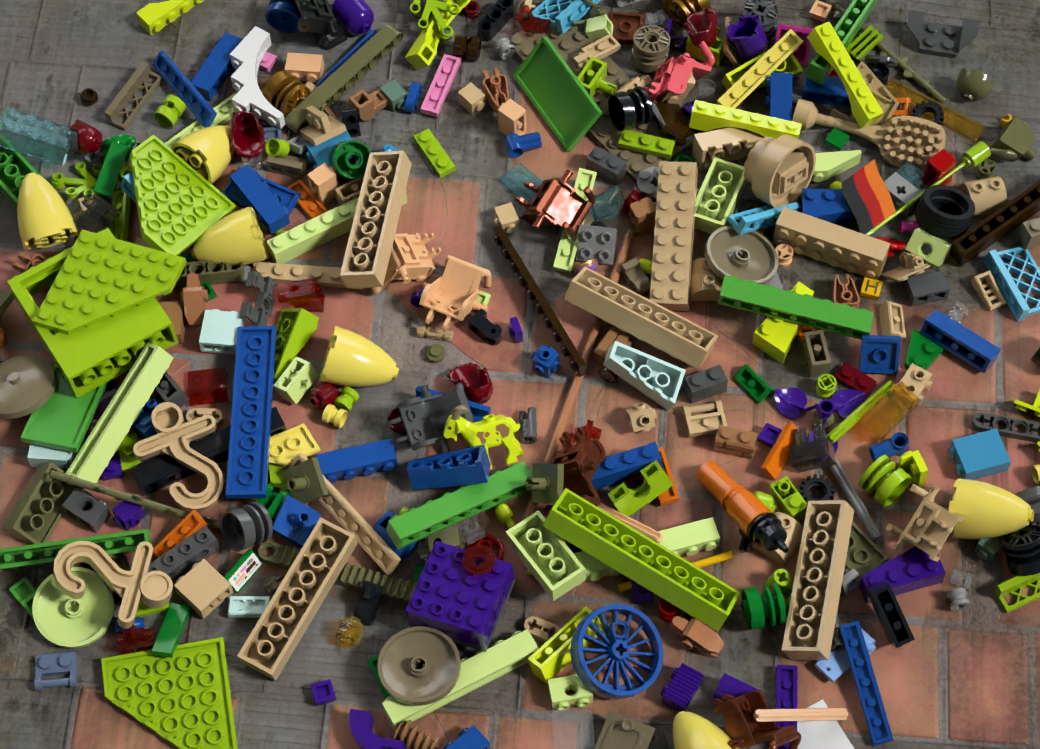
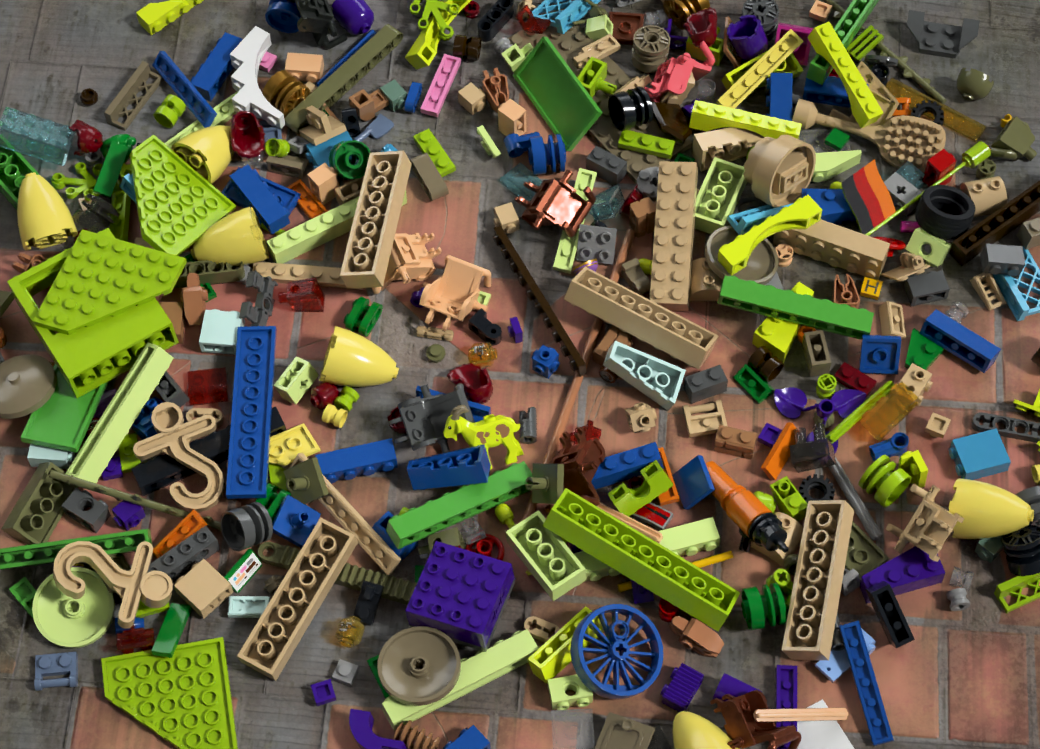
lime wedge [274,308,319,379] -> none
clear red gear [463,545,495,576] -> none
none -> light grey plate [332,659,359,686]
none -> green brick [343,297,383,337]
none -> sand blue piece [353,113,394,142]
none -> dark tan beam [410,152,449,201]
none -> clear yellow head [468,342,497,367]
none -> yellowish green tile [477,125,501,158]
none -> yellowish green brick [501,43,534,73]
none -> blue wheel [528,134,566,175]
none -> slope [630,502,674,531]
none -> blue tile [672,455,715,510]
none -> neon yellow arch [717,195,822,276]
none -> dark brown wheel [748,346,784,382]
none -> olive piece [784,554,798,575]
none -> tan tile [925,412,951,439]
none -> brick [980,243,1025,276]

